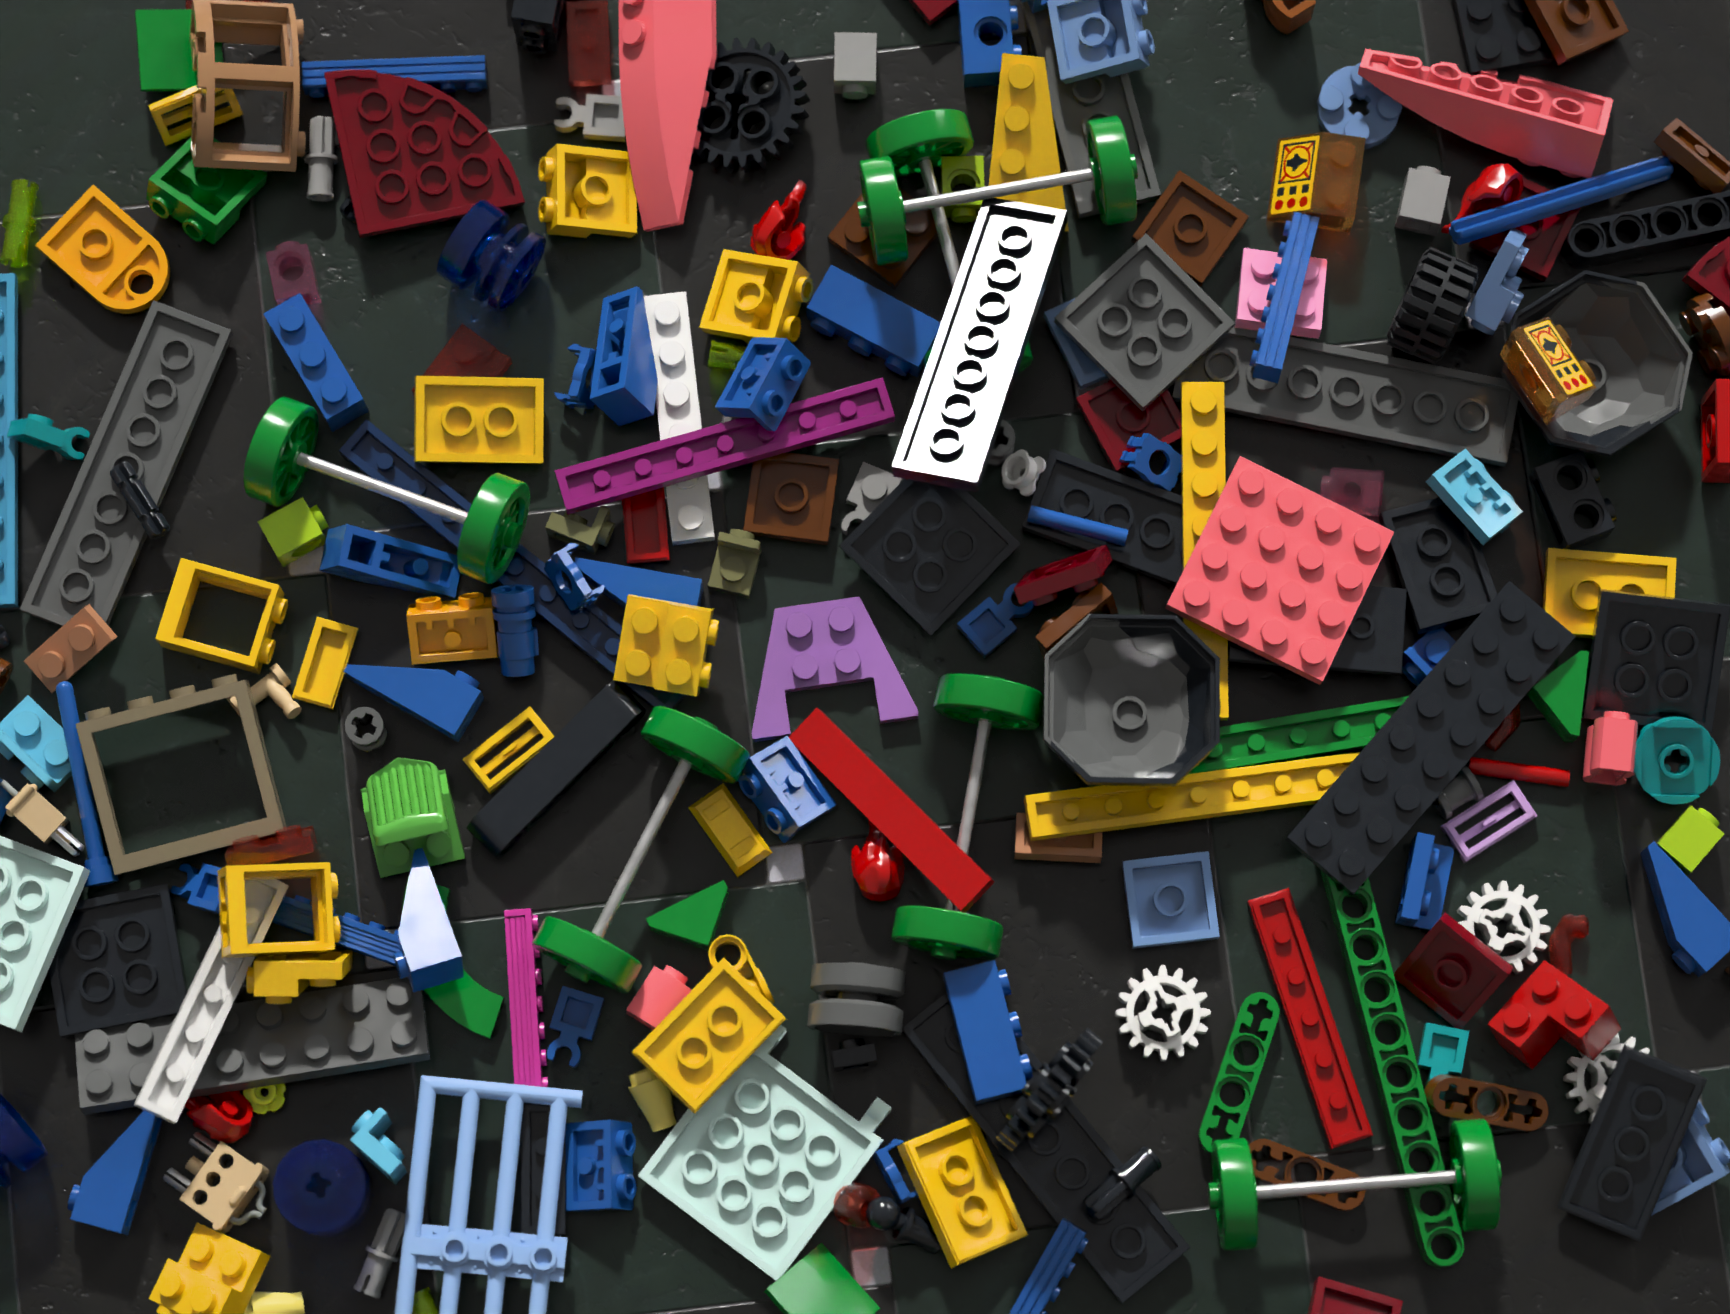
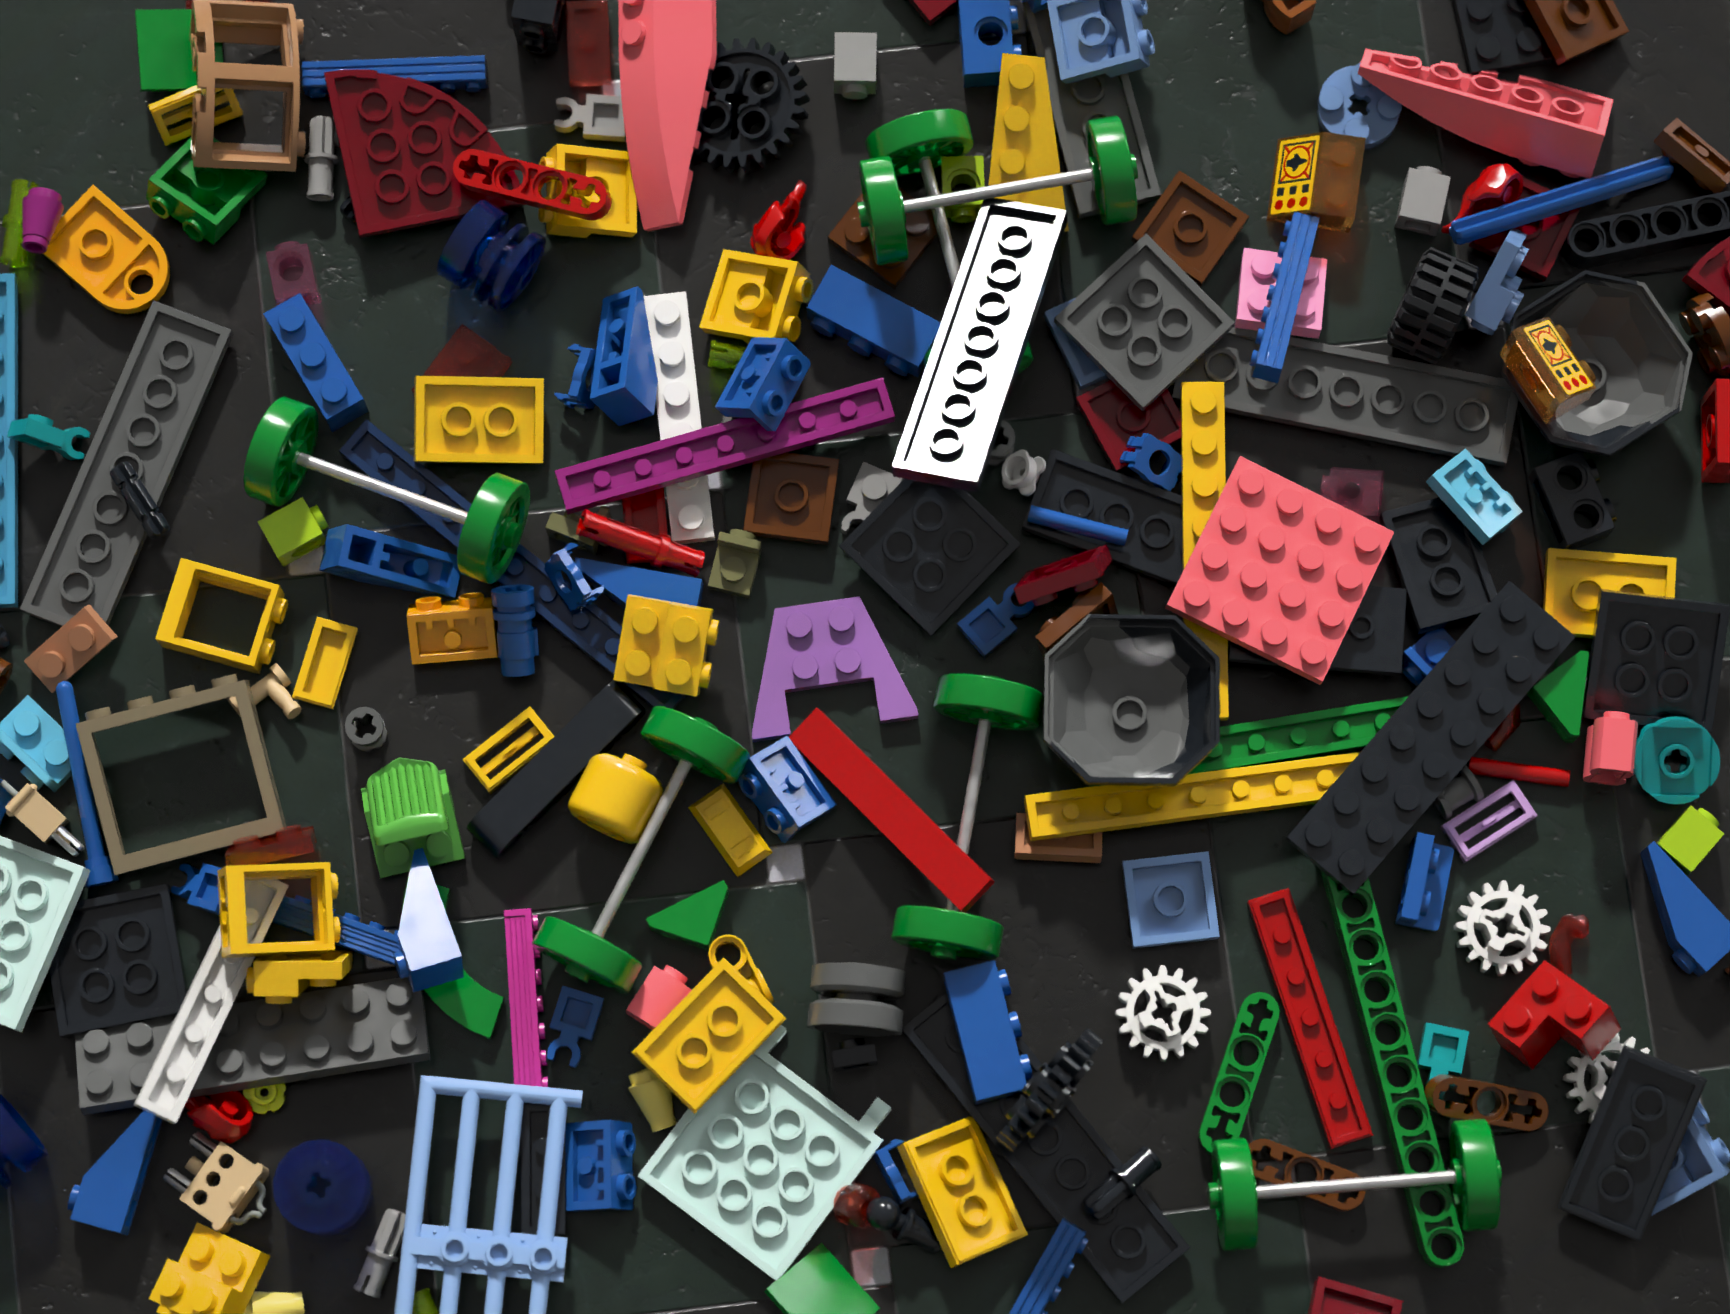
blue slope [343,664,484,742] -> none
medium azure bracket [350,1107,407,1185] -> none
red piece [851,819,904,901] -> none
dark red plate [1394,912,1514,1030] -> none
none -> magenta cone [22,187,64,254]
none -> red beam [453,149,612,221]
none -> yellow head [568,753,664,844]
none -> red pin [576,509,705,577]

